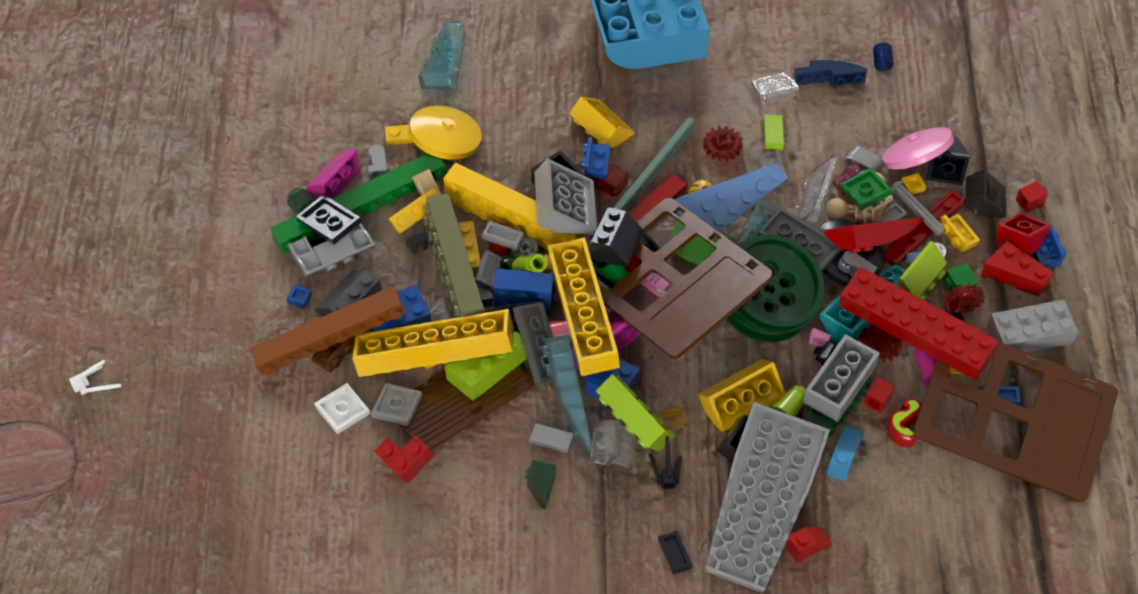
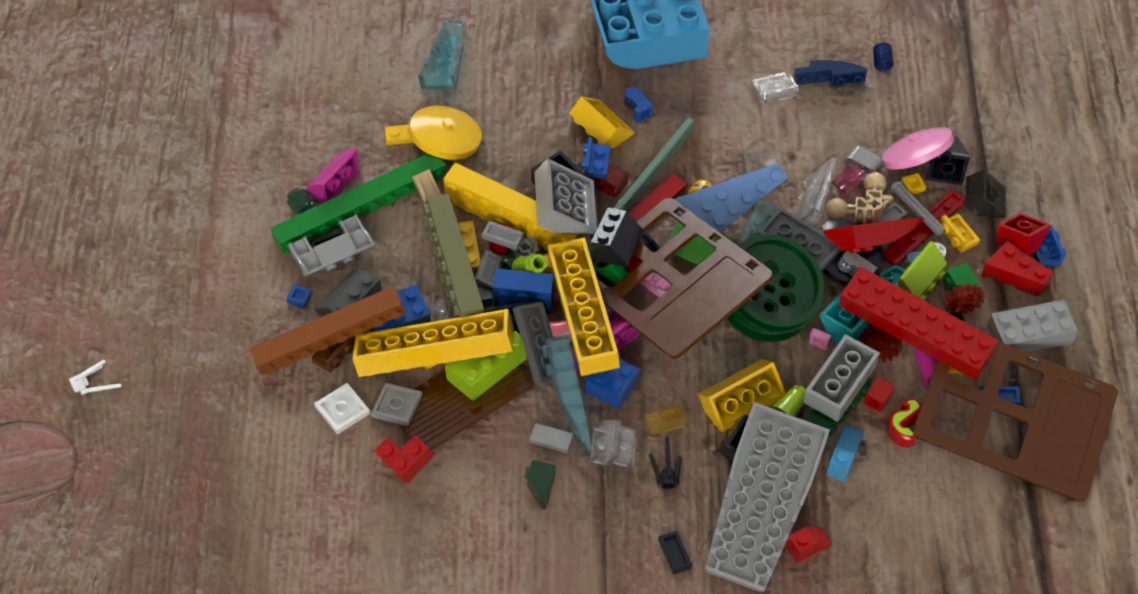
plate [296,194,362,245] -> none
light grey leg [368,144,387,181] -> none
yellow plate [388,187,440,234] -> none
black tile [405,232,428,254] -> none
lime wedge [596,374,676,452] -> none
clear red gear [703,126,743,162] -> none
lime tile [764,114,784,150] -> none
black tile [813,342,835,366] -> none
green tile [840,168,892,211] -> none
red brick [1016,181,1048,213] -> none
none -> blue leg [624,87,653,123]

